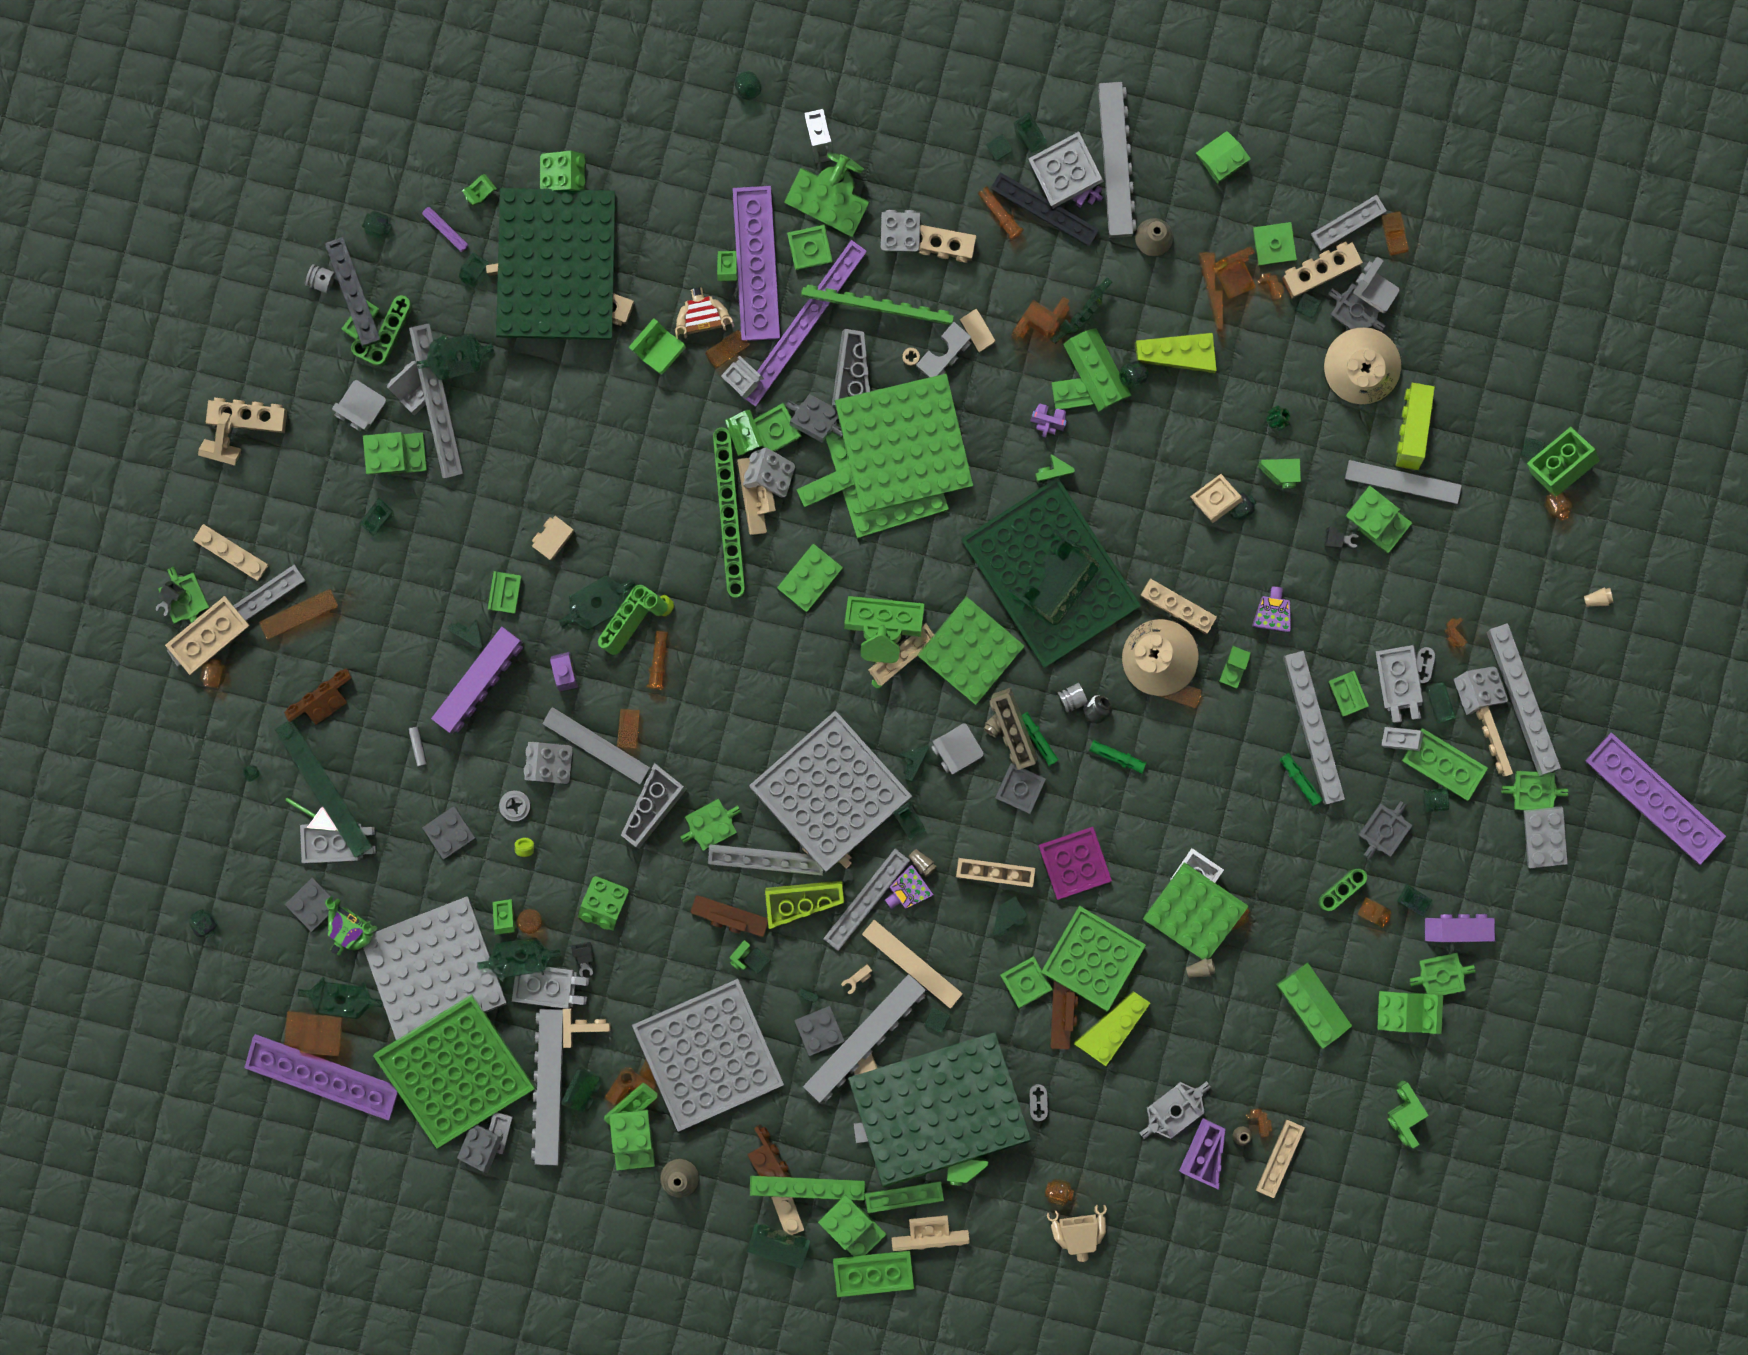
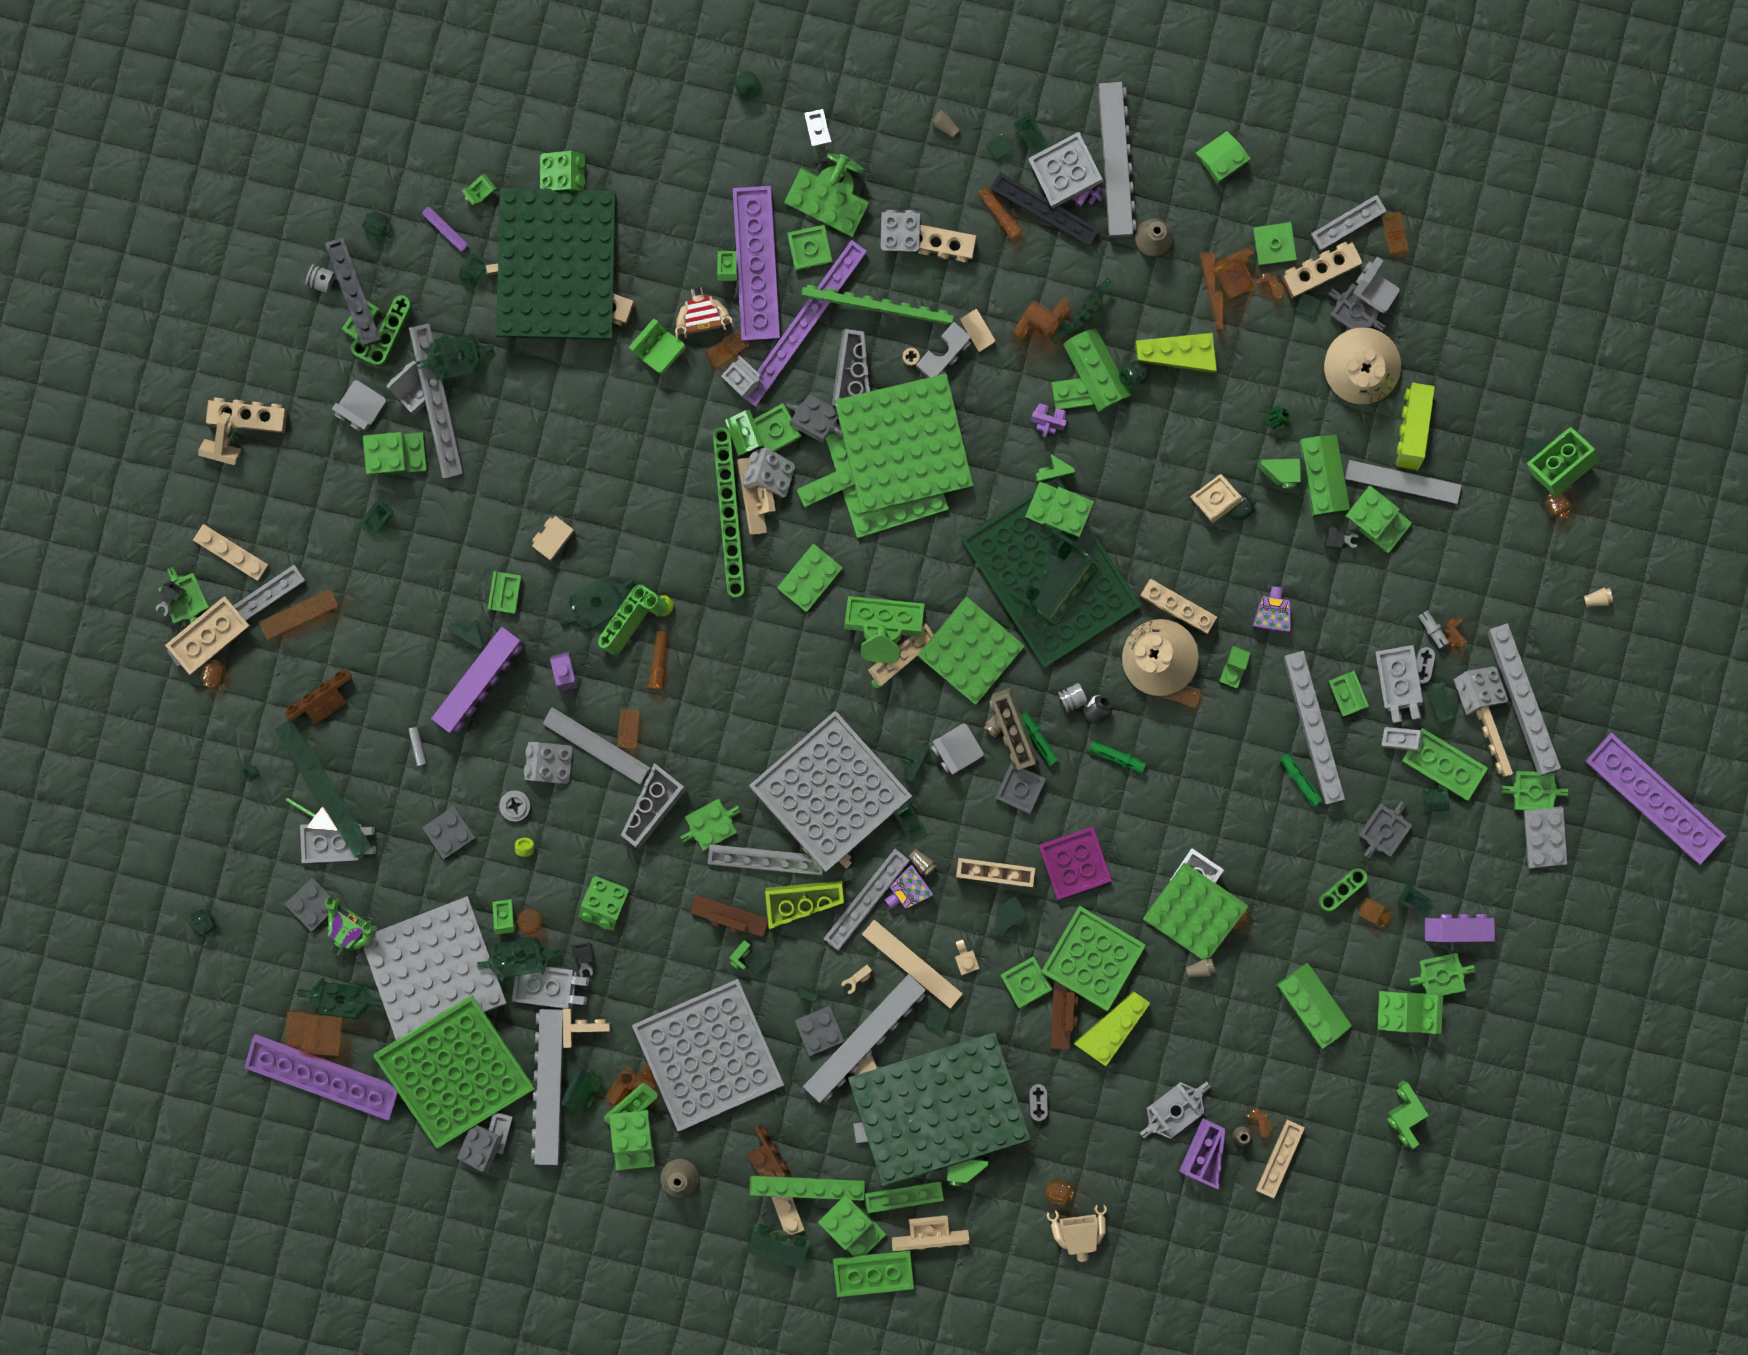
none -> dark tan cone [931,110,960,137]
none -> tan plate [955,939,980,975]
none -> bright green bracket [1025,482,1094,537]
none -> bright green slope [1299,435,1350,516]
none -> light grey pin [1418,610,1449,649]

